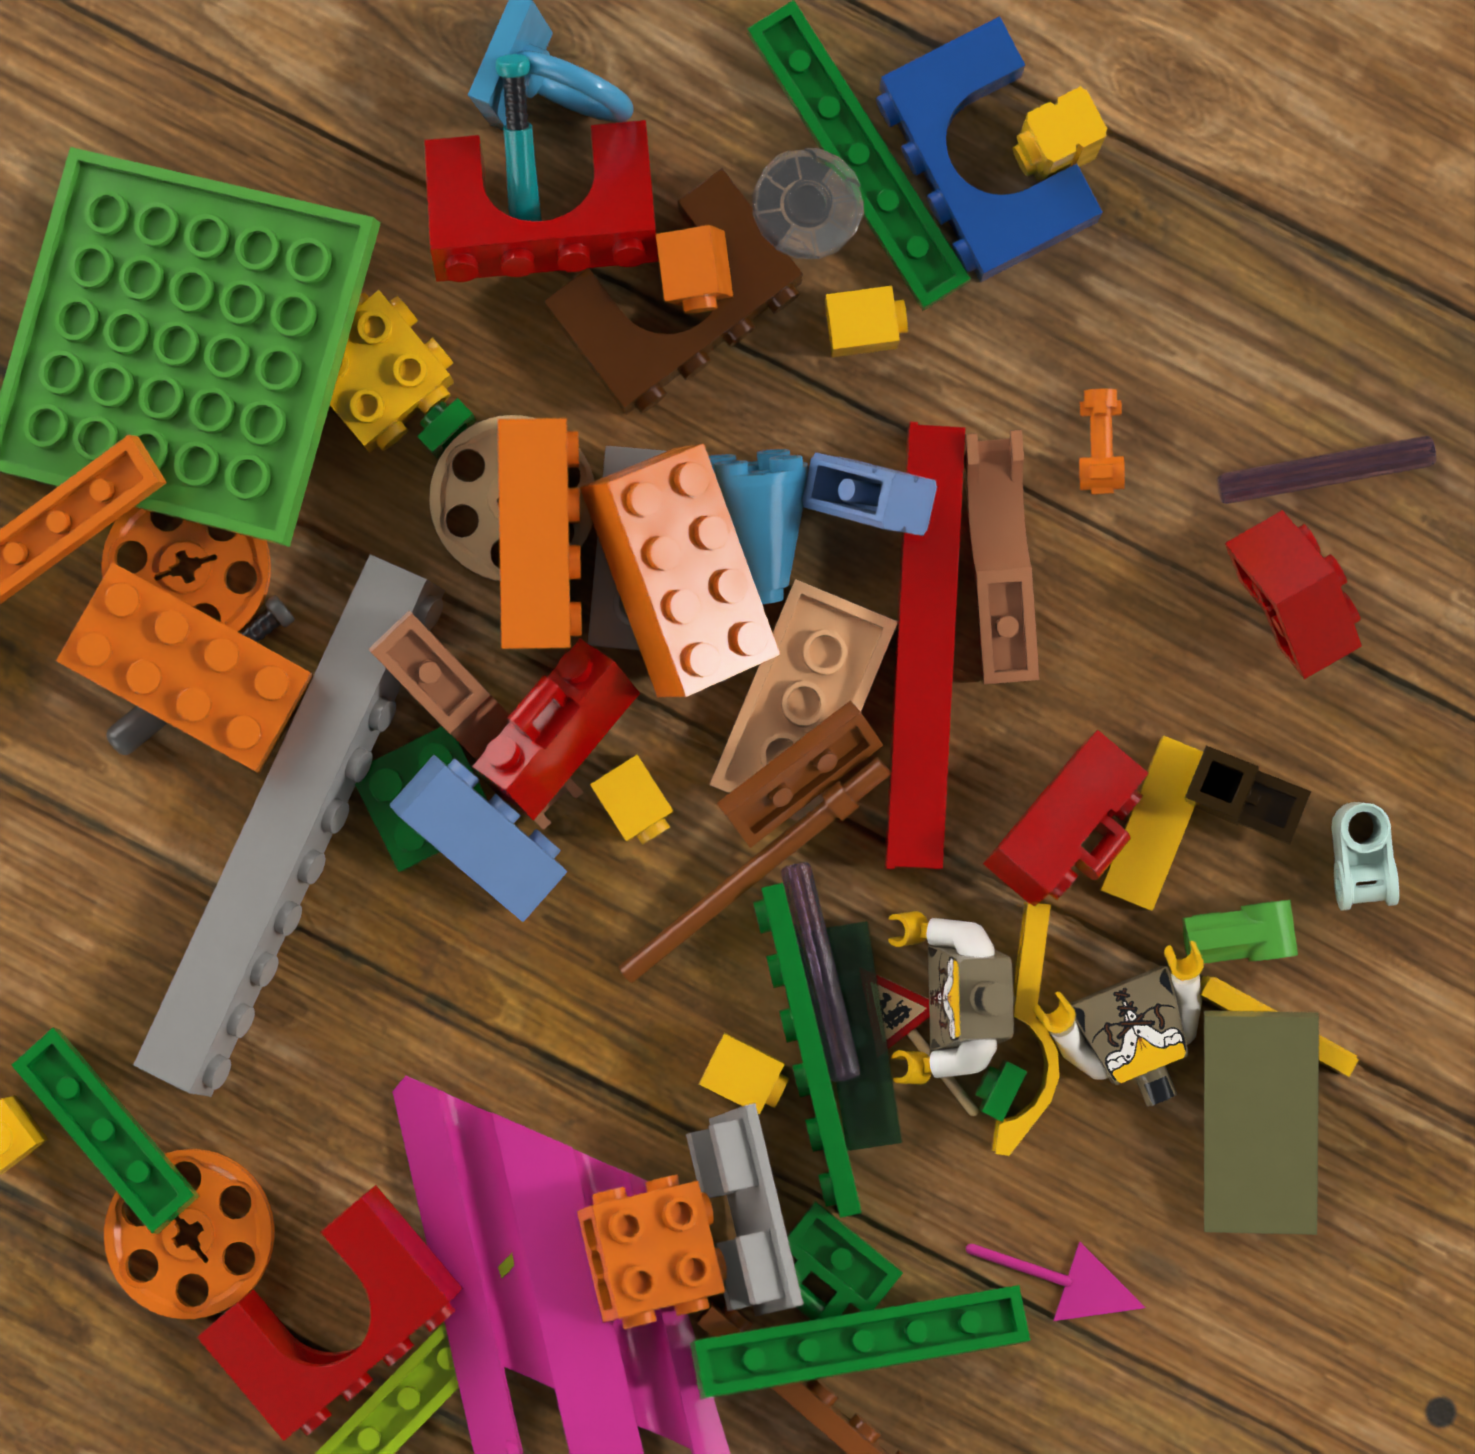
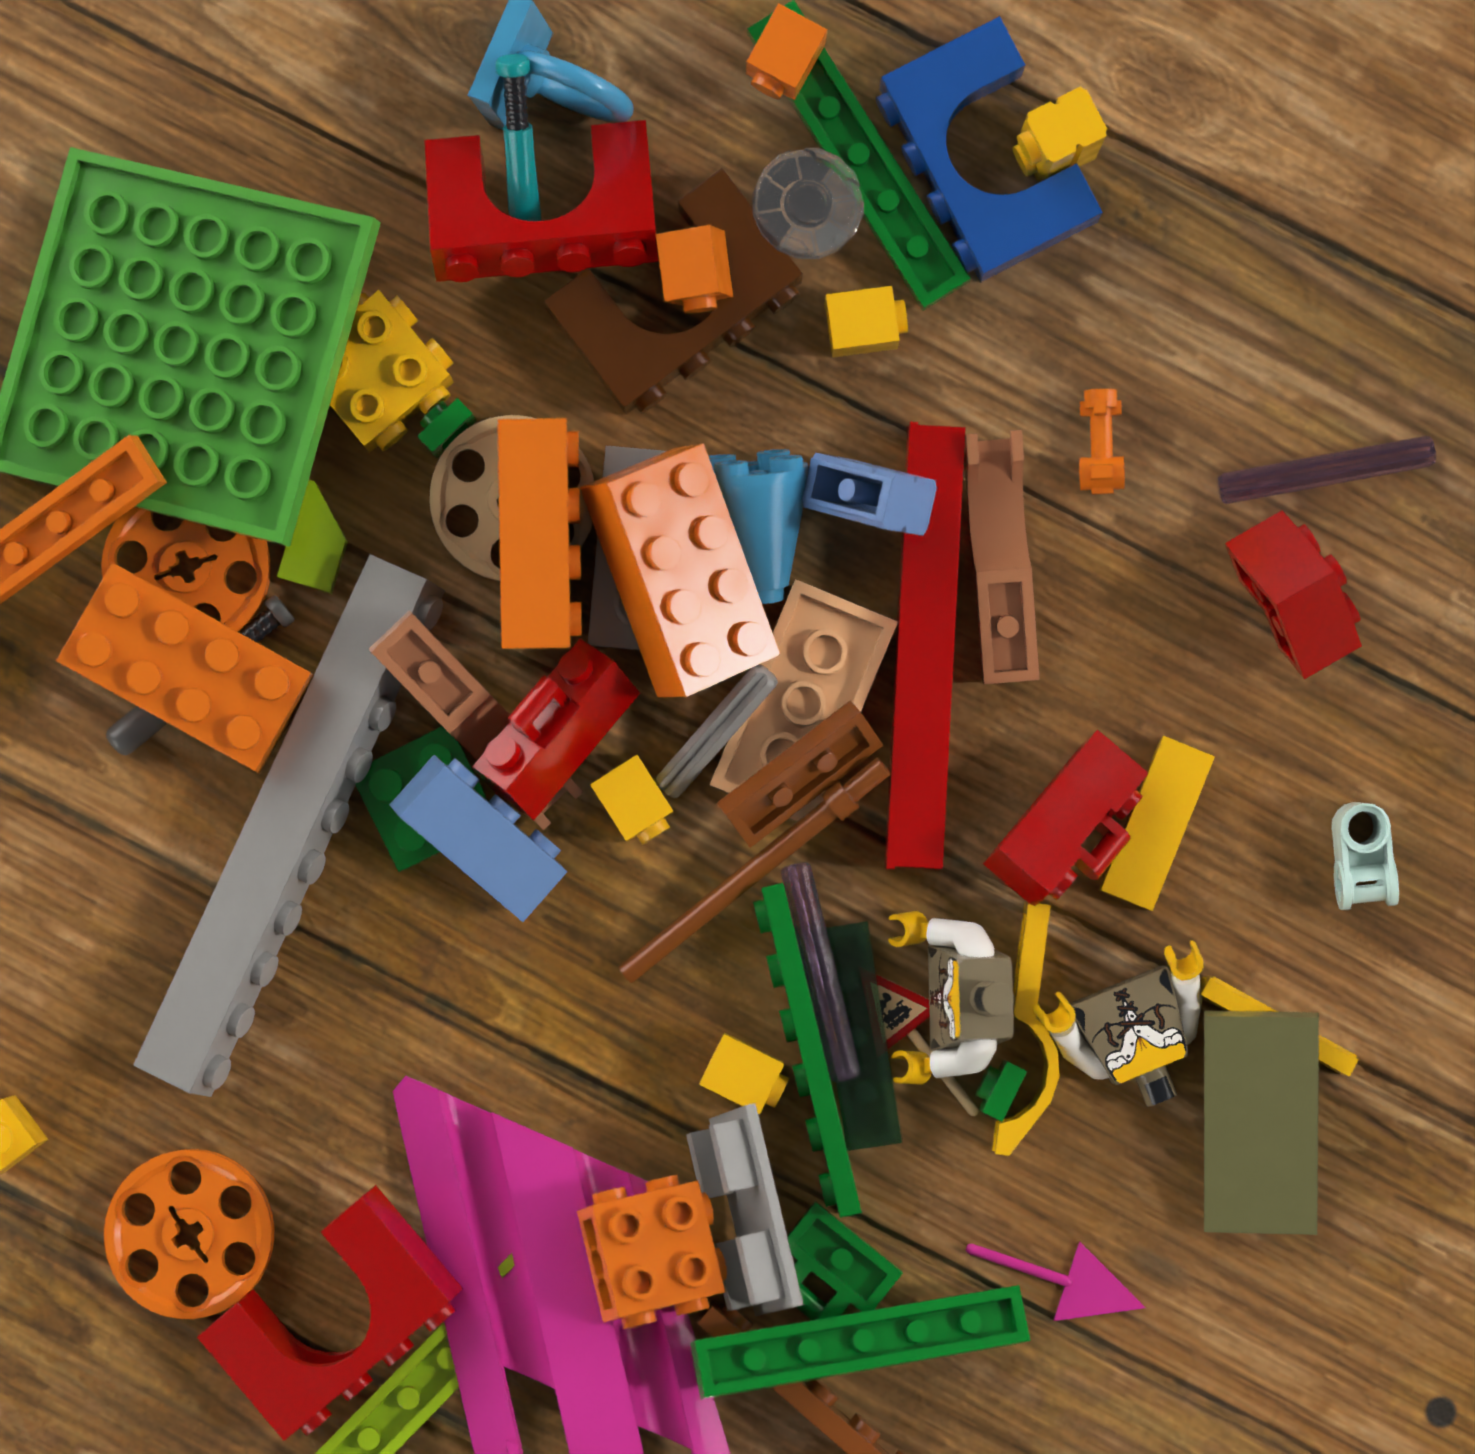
green plate [11,1027,200,1234] -> none
bright green piece [1182,900,1298,964] -> none
dark brown brick [1185,745,1311,845] -> none
none -> lime tile [277,480,348,594]
none -> light grey axle [656,664,778,798]
none -> orange brick [746,3,828,100]

